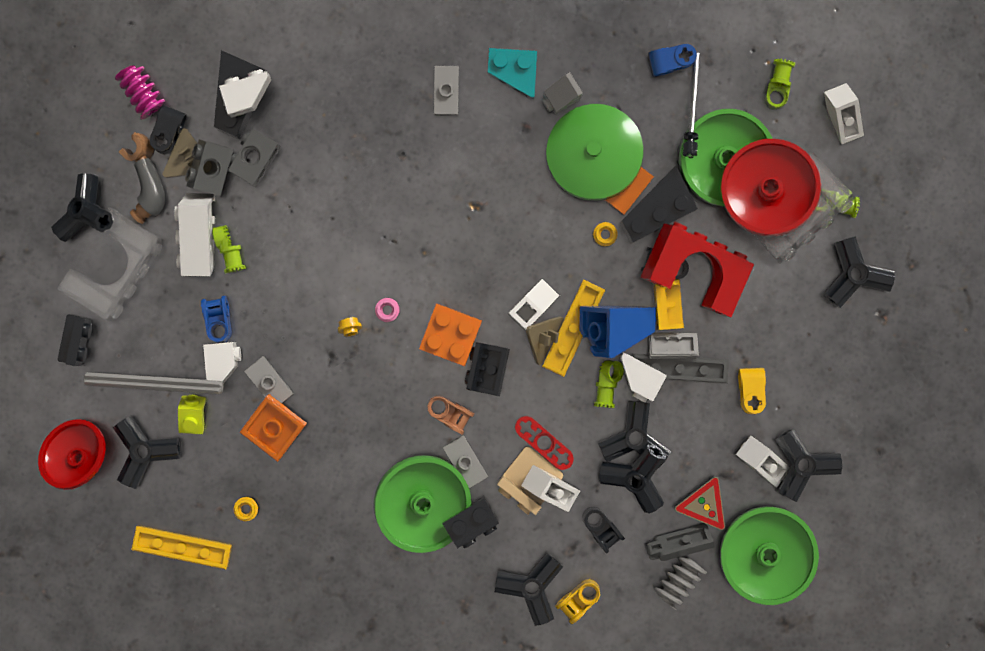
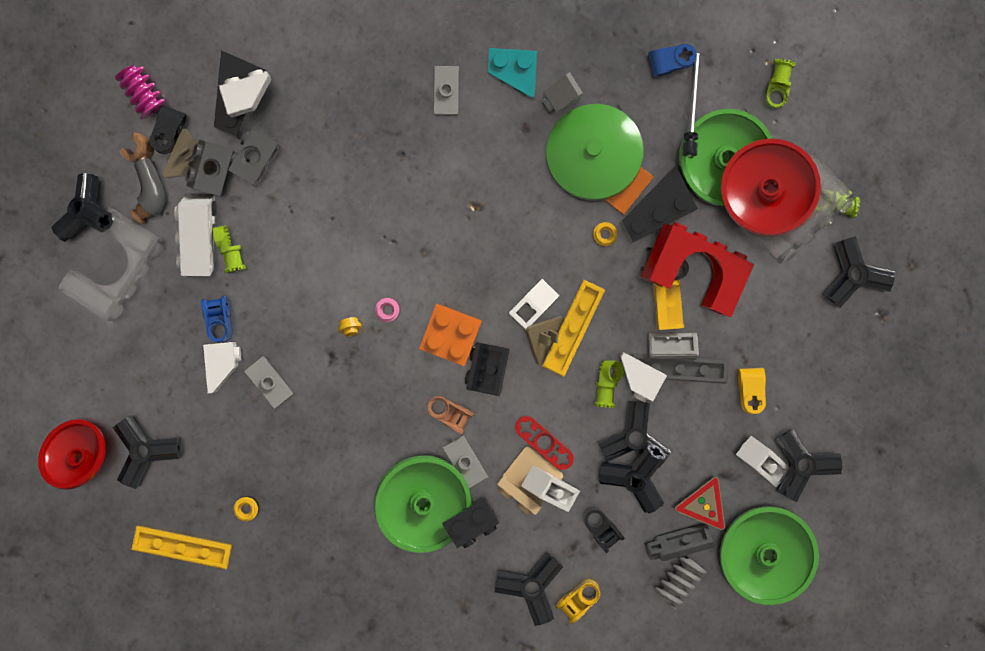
black bracket [57,314,92,366] -> none
light grey axle [84,372,223,394] -> none
neon yellow bracket [178,395,206,434] -> none
orange tile [240,394,307,462] -> none
blue slope [579,306,656,358] -> none
white slope [824,83,864,144] -> none

